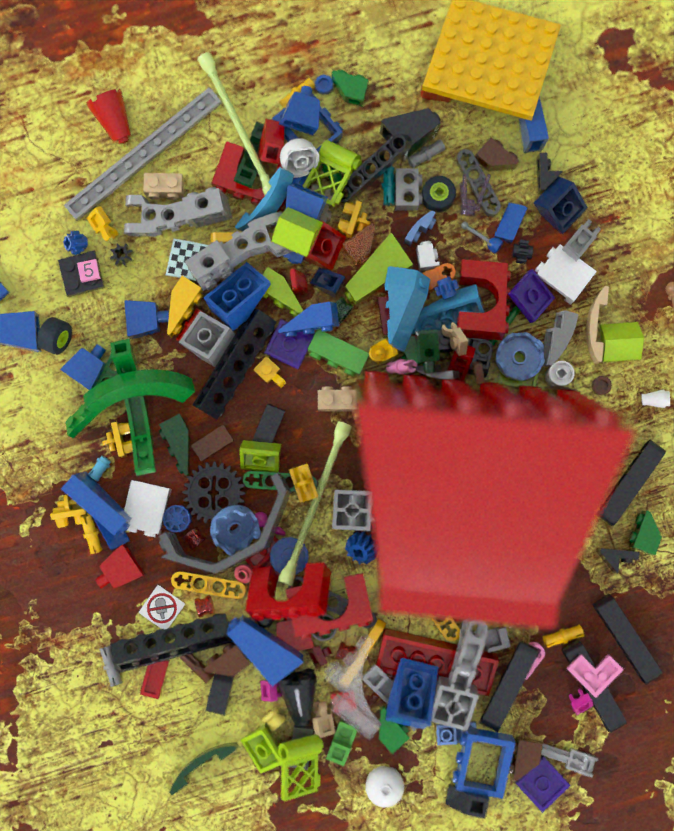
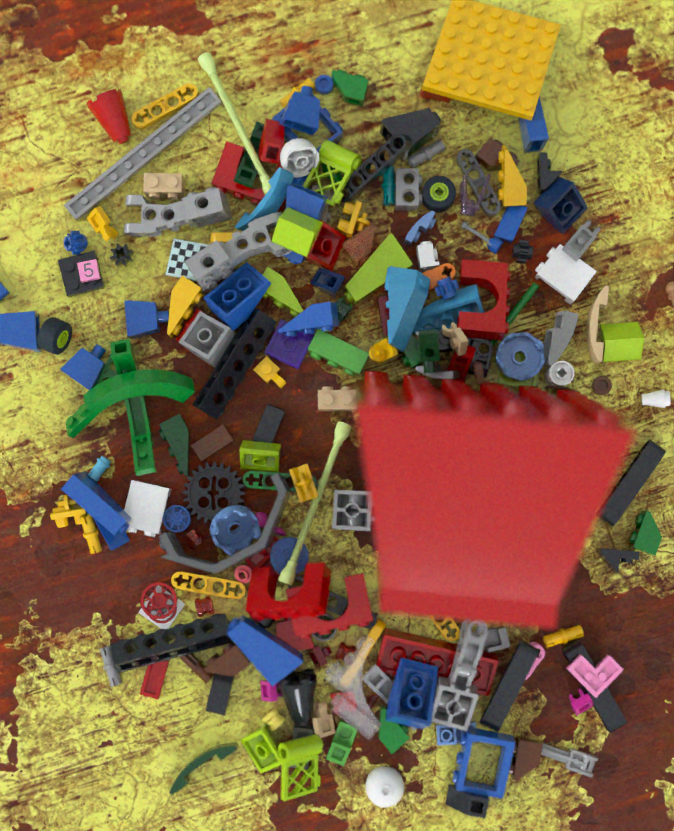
red torso [95,544,146,589] -> none
yellow hips [102,422,133,458] -> none
red slope [290,269,308,295] -> none
blue gear [345,531,378,565] -> none
bright pink pin [386,359,417,375] -> none
dark purple tile [508,269,555,323] -> none
dark purple tile [515,755,571,813] -> none
black beam [592,593,662,685] -> none
none -> yellow beam [132,83,199,129]
none -> red wheel [141,582,177,619]
none -> yellow slope [498,145,527,206]

